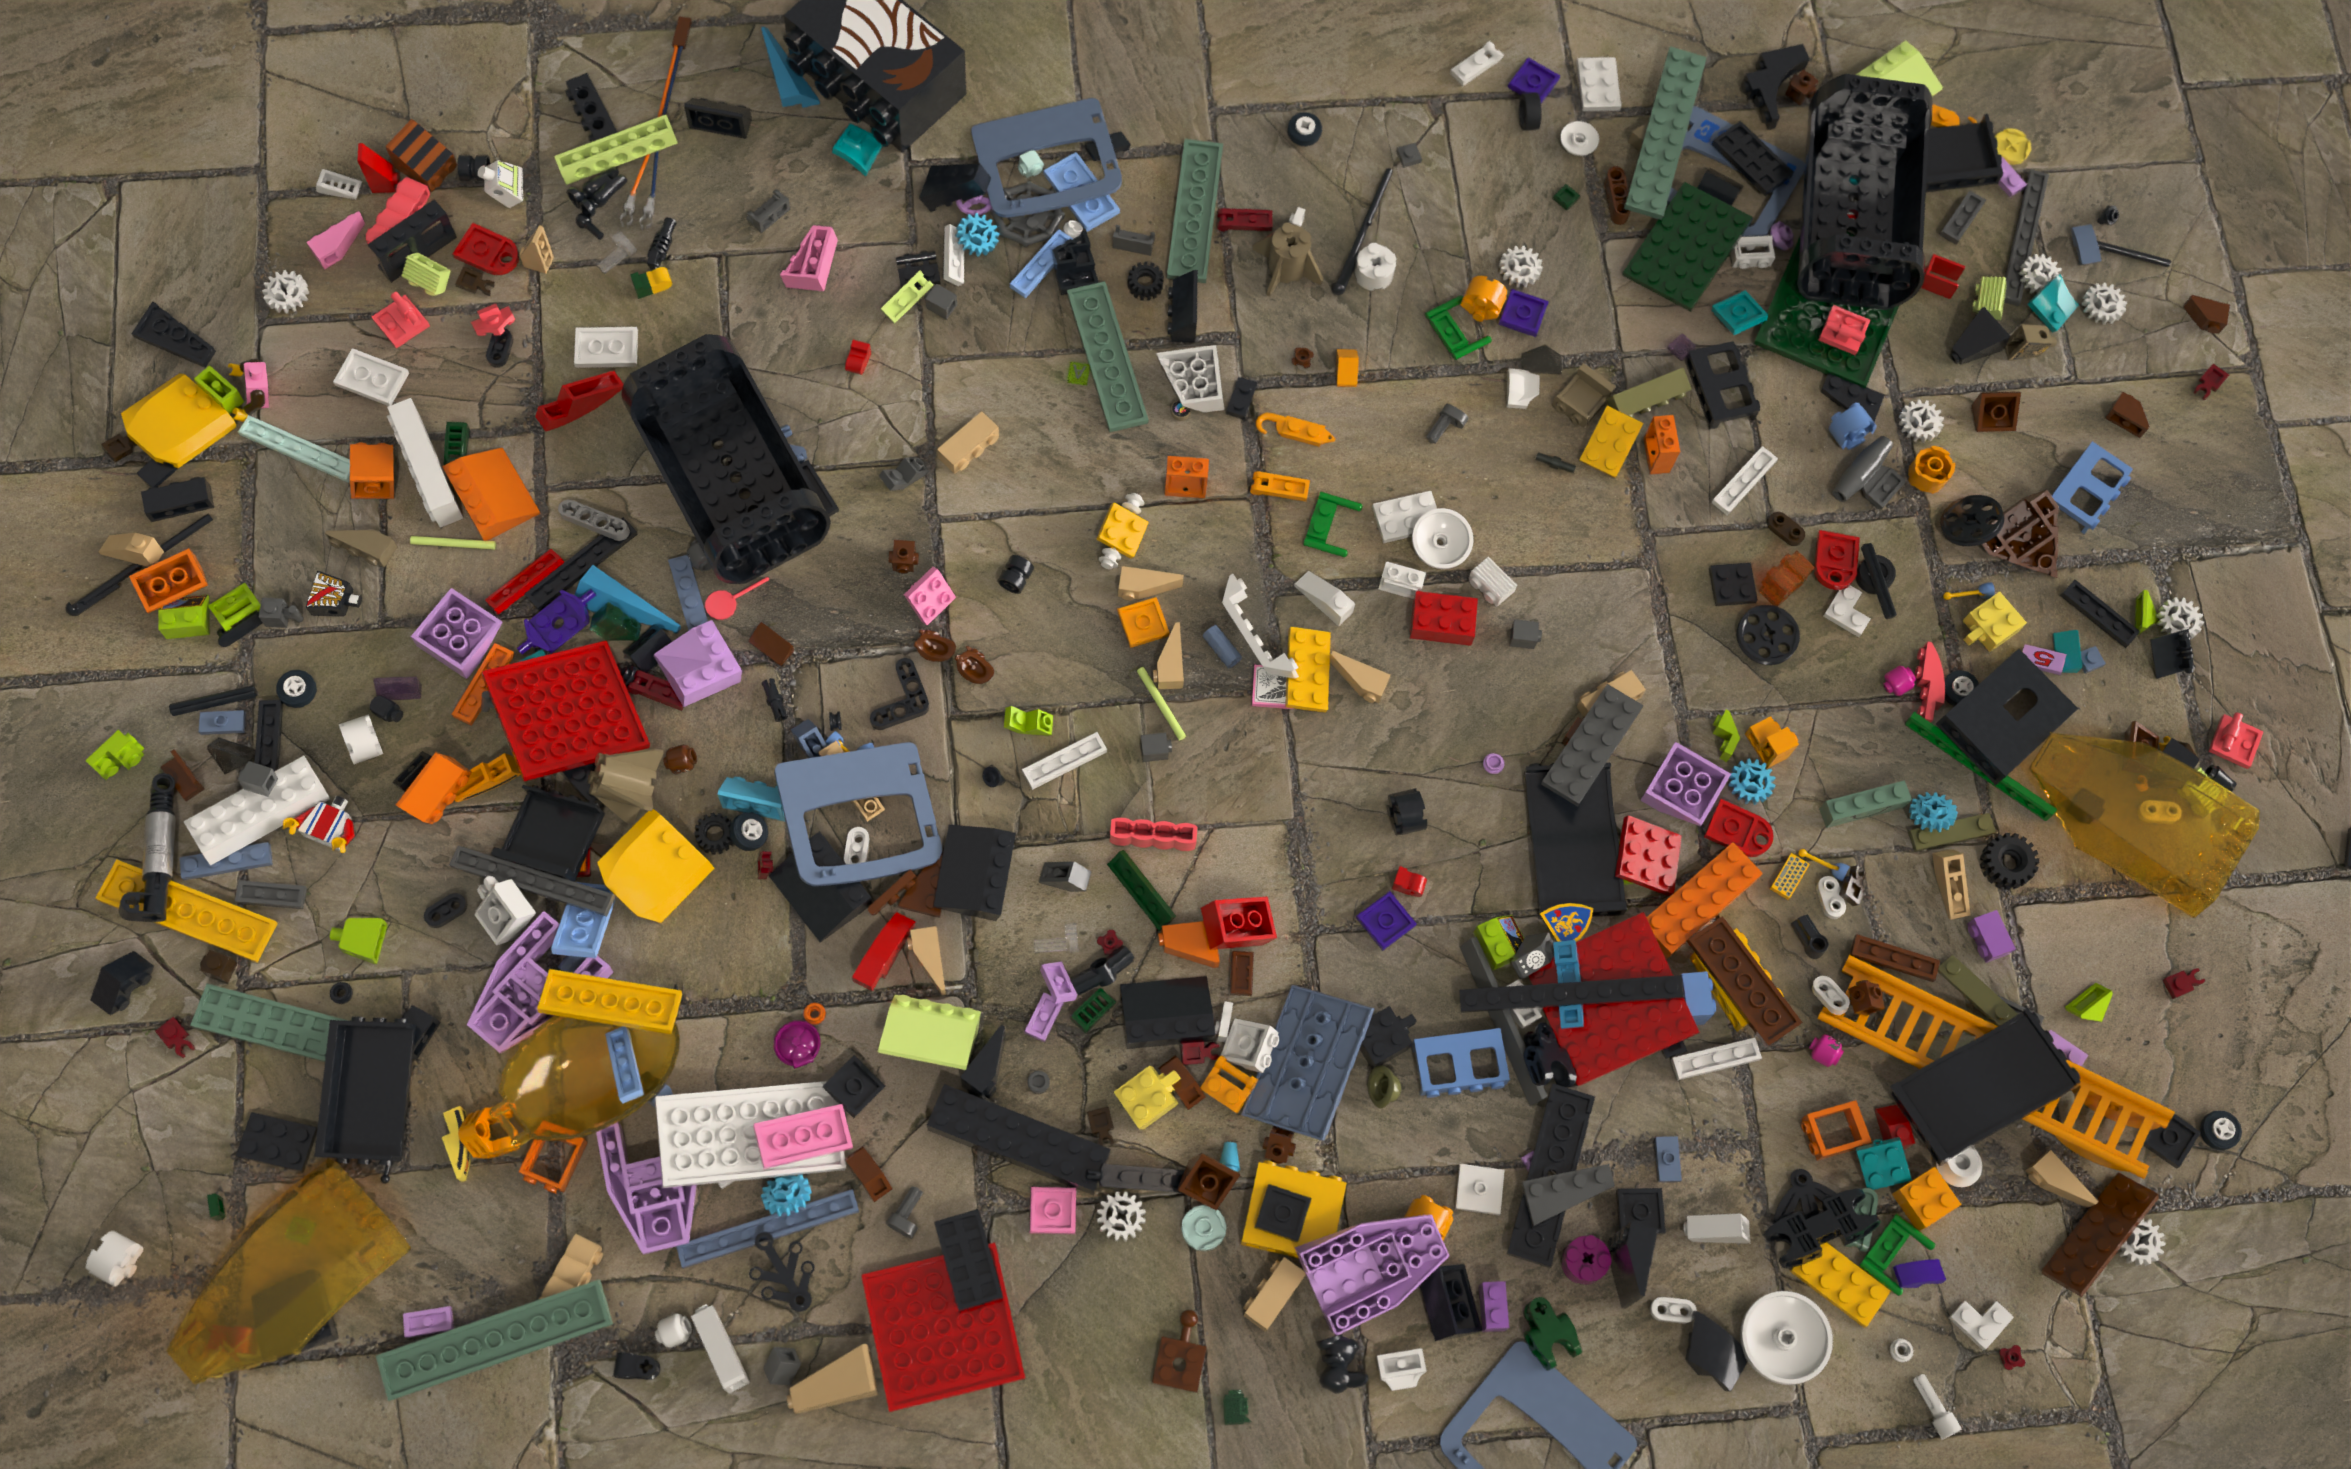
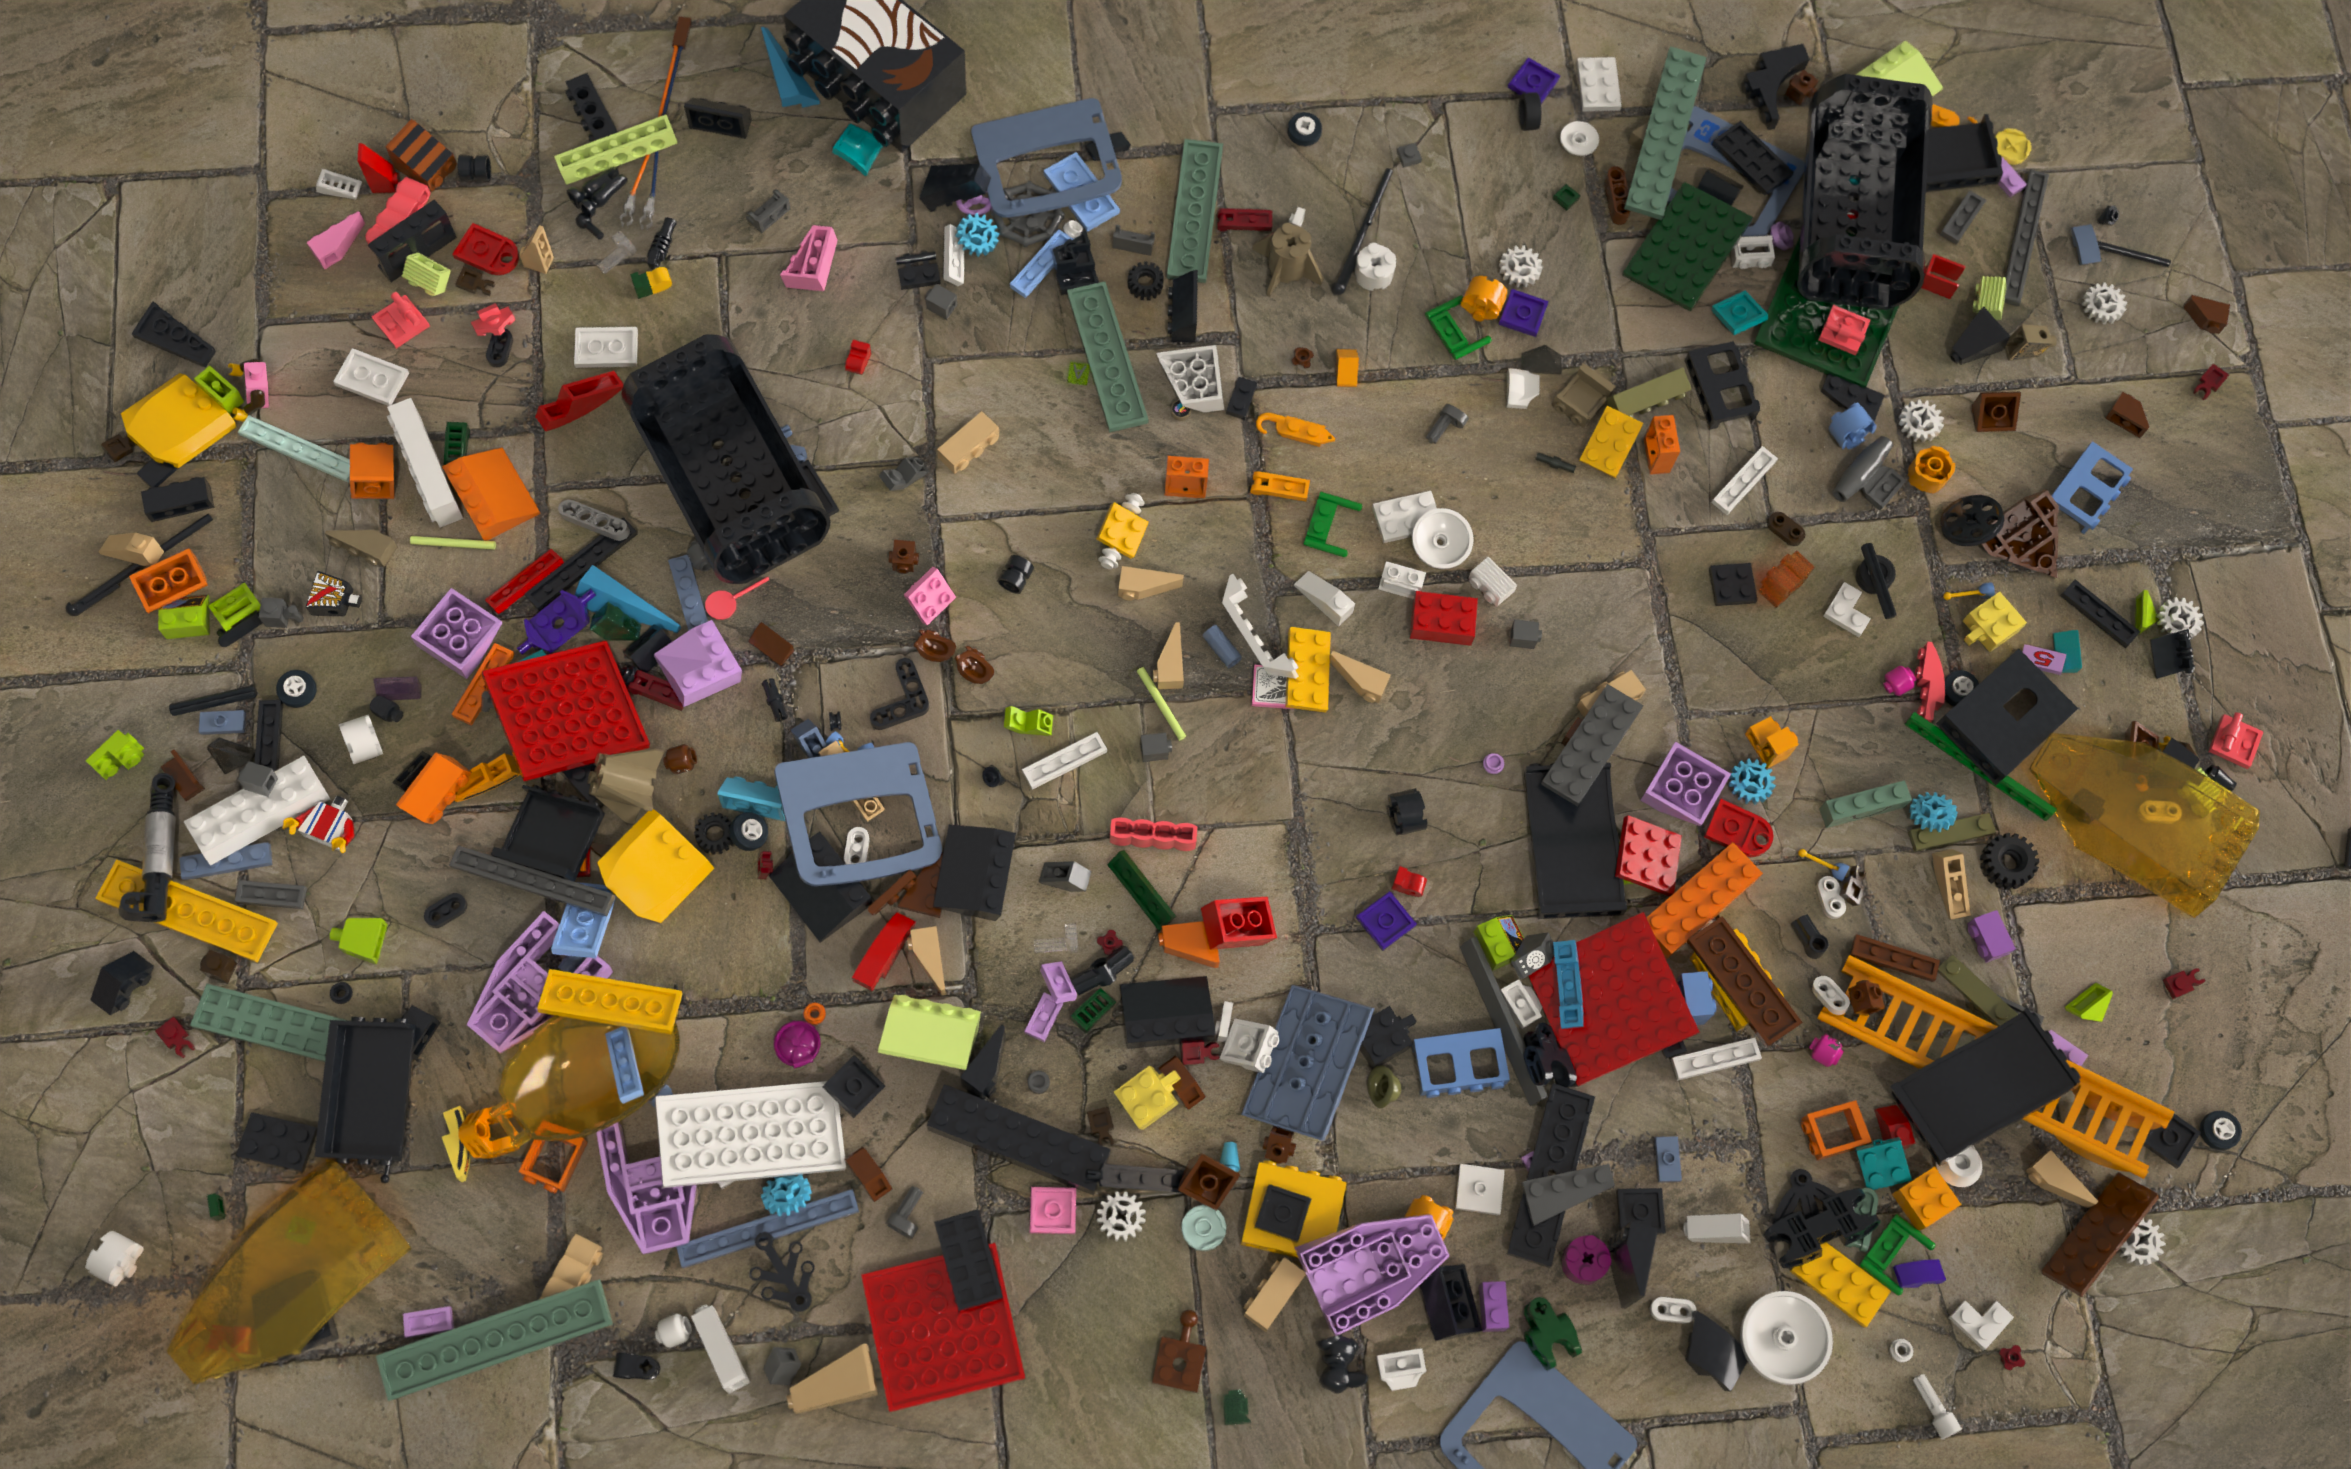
white gear [262,270,309,313] -> none
white hinge [475,876,536,945] -> none
white torso [478,161,523,208] -> none
bright pink plate [753,1104,853,1169] -> none
yellowish green plate [880,271,934,324] -> none
light aqua plate [1018,150,1044,178] -> none
light orange tile [1117,597,1170,648] -> none
light orange plate [1200,1055,1258,1114] -> none
reddish brown plate [1230,951,1254,996] -> none
white plate [1450,41,1503,86] -> none
black plate [1459,975,1684,1013] -> none
shield [1539,903,1593,942] -> none
clear purple plate [1667,333,1696,362] -> none
lime slope [1713,710,1740,762] -> none
black wedge [1736,605,1800,665] -> none
tile [1770,853,1810,900] -> none
red plate [1814,530,1860,590] -> none
white gear [2019,254,2063,294] -> none
teal plate [2027,274,2079,333] -> none
sand blue plate [2081,646,2106,673] -> none

